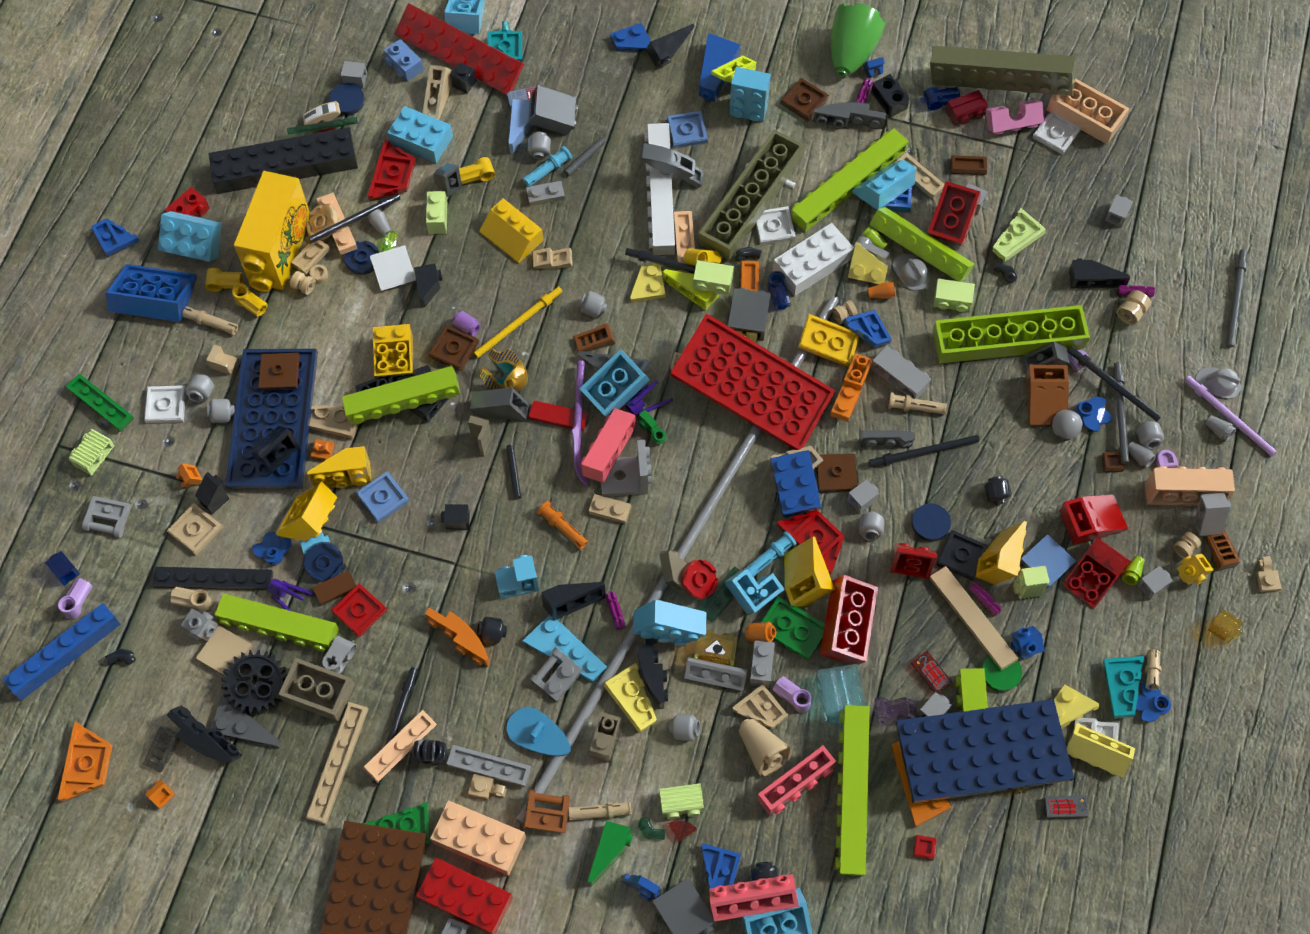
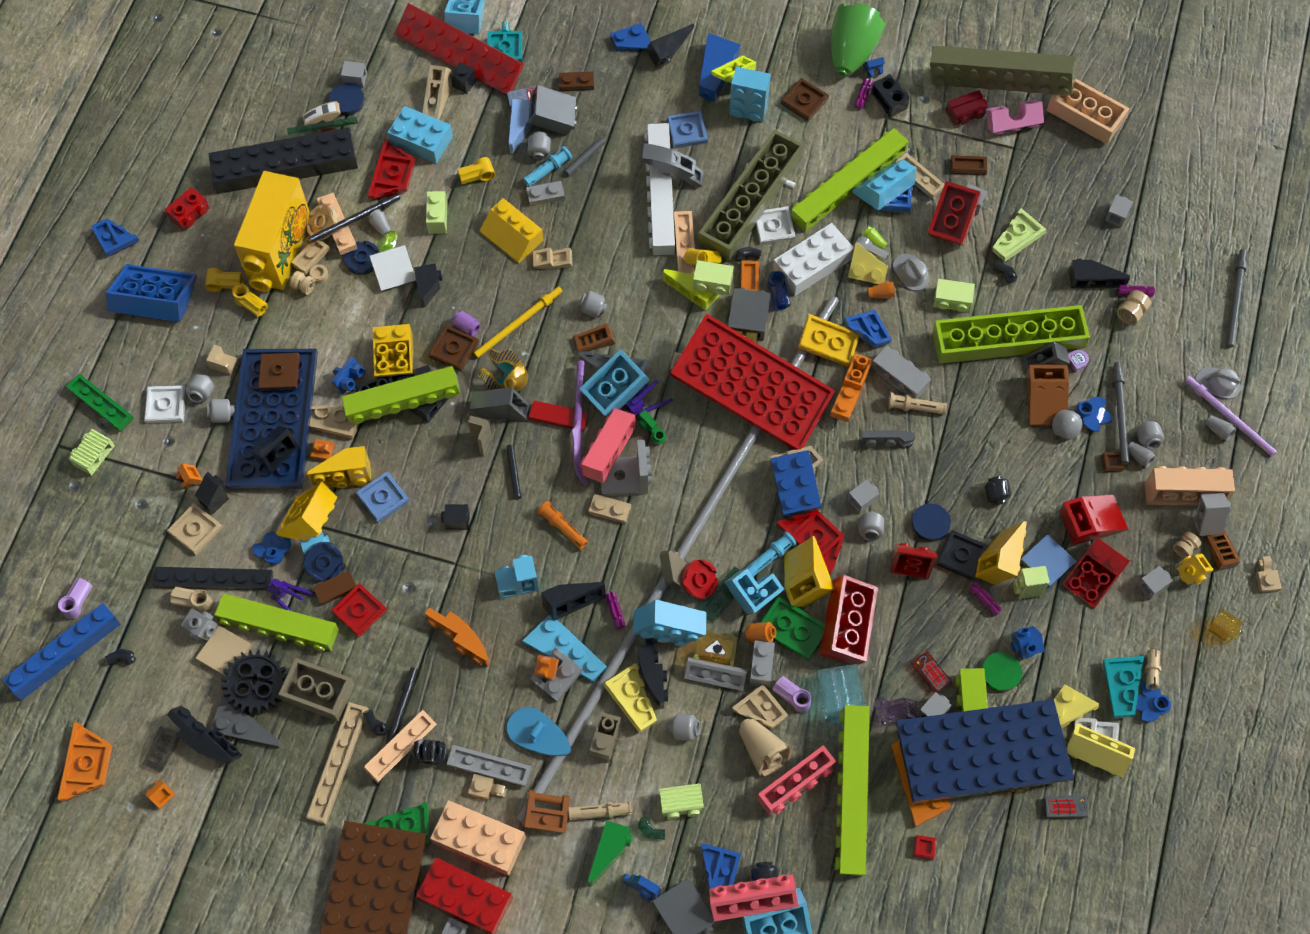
clear blue brick [45,551,80,586] -> none
light grey plate [82,496,132,538] -> none
medium azure brick [158,211,222,262] -> none
tan pin [182,306,238,335] -> none
light grey piece [322,636,357,674] -> none
medium blue brick [384,39,424,82] -> none
dark grey slope [433,164,462,197] -> none
black head [477,617,507,644] -> none
black bar [625,248,696,274] -> none
light yellow wing [630,263,666,303] -> none
clear red tile [668,820,697,842] -> none
dark grey slope [813,102,886,129] -> none
reddish brown plate [817,454,857,492] -> none
tan wheel [832,300,858,324] -> none
black bar [868,435,980,467] -> none
lime brick [869,207,975,282] -> none
clear blue piece [923,87,960,111] -> none
tan tile [930,566,1018,671] -> none
white tile [1032,112,1081,155] -> none
black bar [1068,346,1162,422] -> none
lime cone [1122,556,1145,585] -> none
lavender tile [1156,450,1178,468] -> none
none -> blue hips [331,357,366,395]
none -> black arm [363,709,387,735]
none -> orange tile [534,655,559,679]
none -> reddish brown plate [559,71,594,91]

